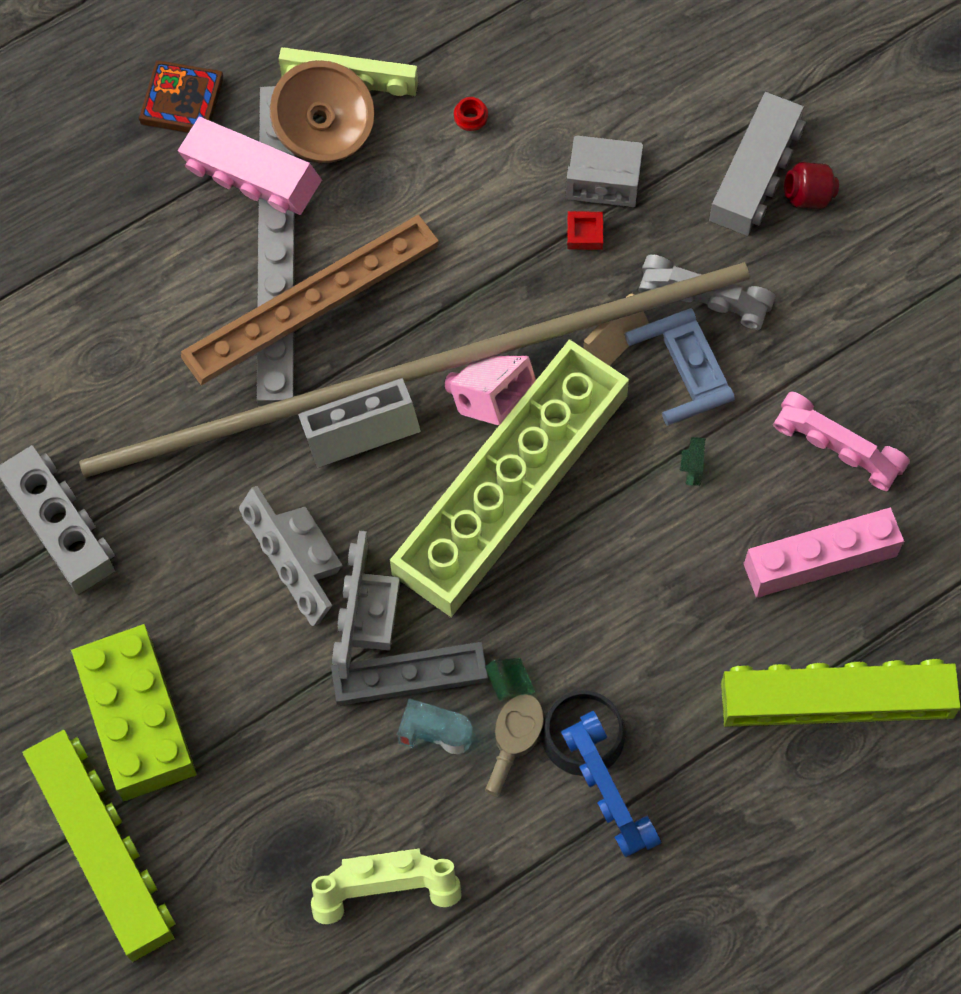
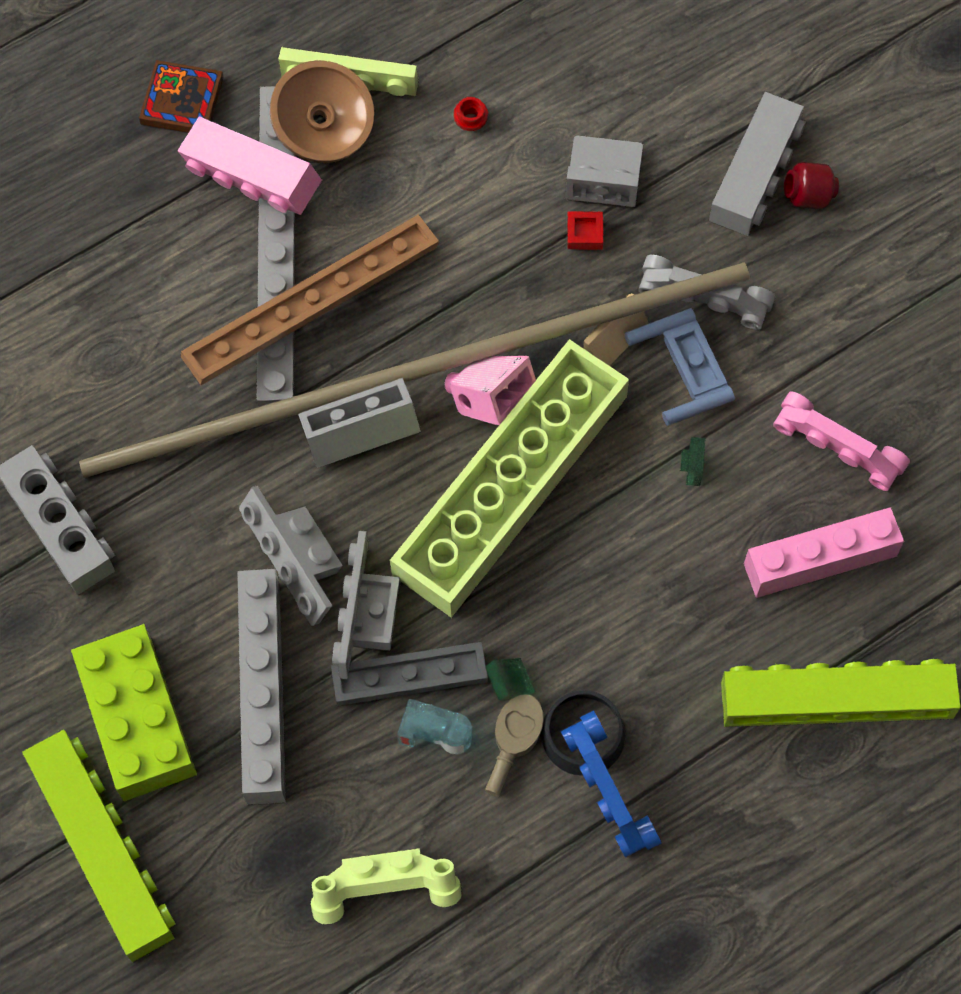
none -> light grey brick [238,569,286,805]

